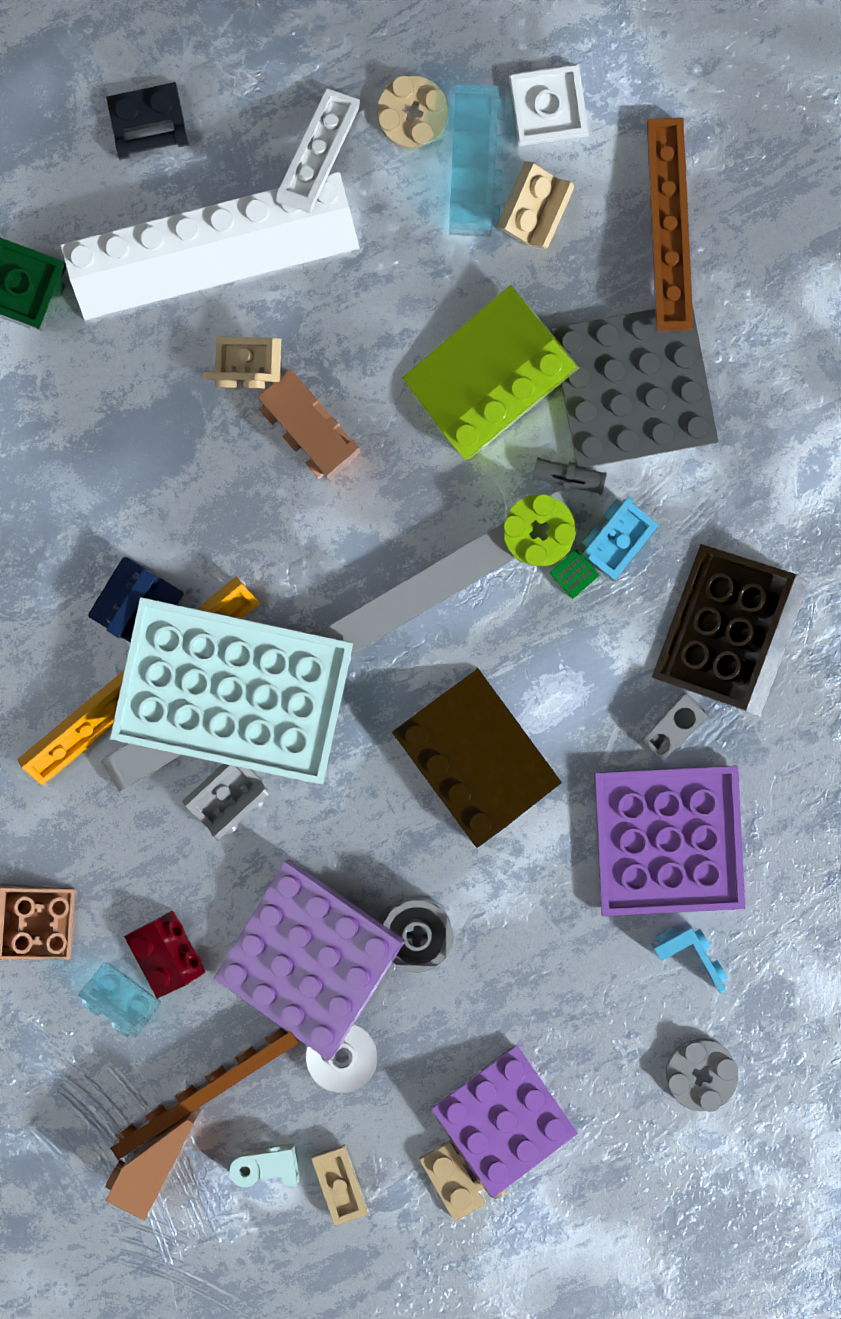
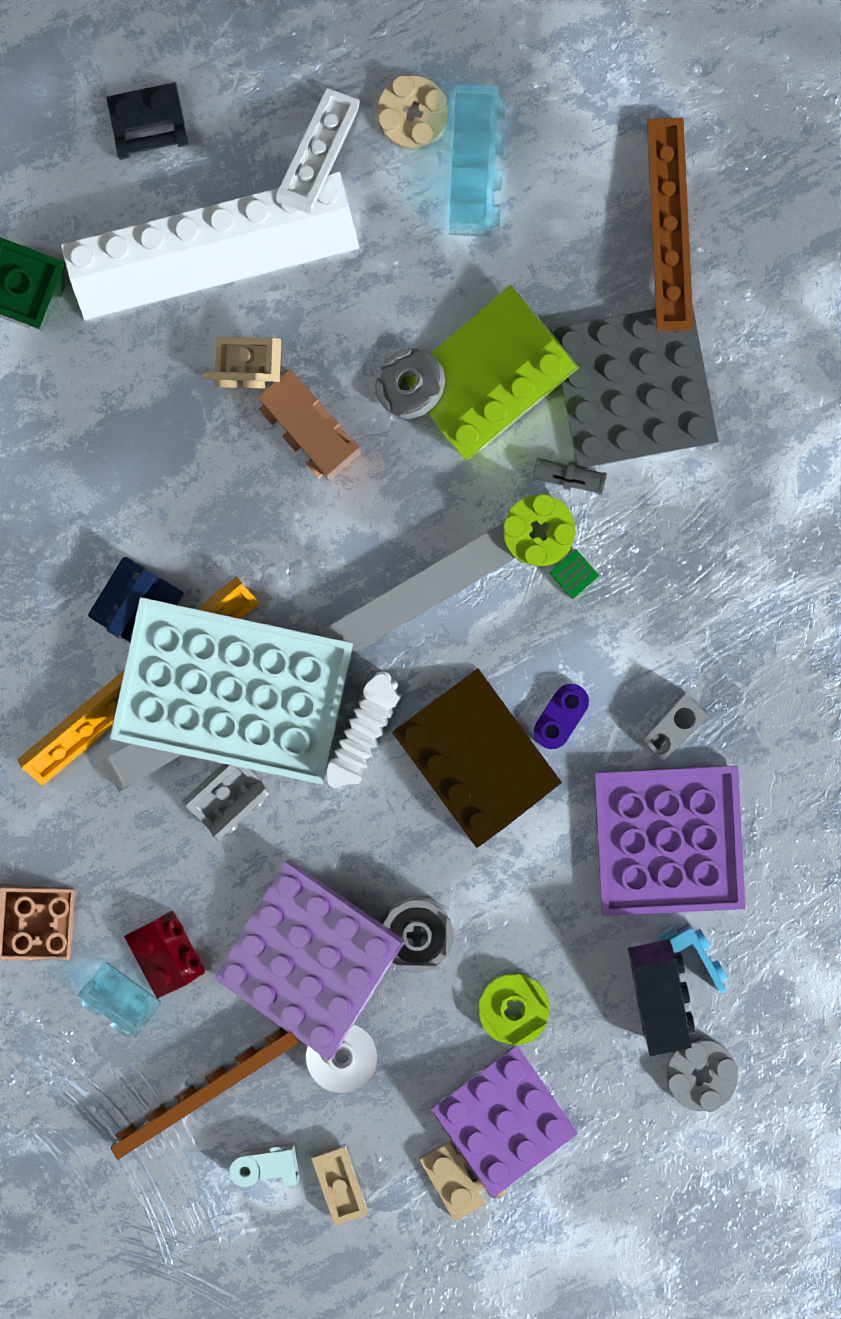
nougat slope [105,1108,201,1221] -> none
tan bracket [496,161,575,249] -> none
white tile [508,63,589,147] -> none
medium azure bracket [580,496,659,581] -> none
dark brown slope [652,544,810,717] -> none
none -> white piece [327,671,401,788]
none -> light grey tile [375,348,445,419]
none -> lime plate [479,972,550,1045]
none -> dark purple plate [533,684,589,749]
none -> black brick [627,939,696,1056]

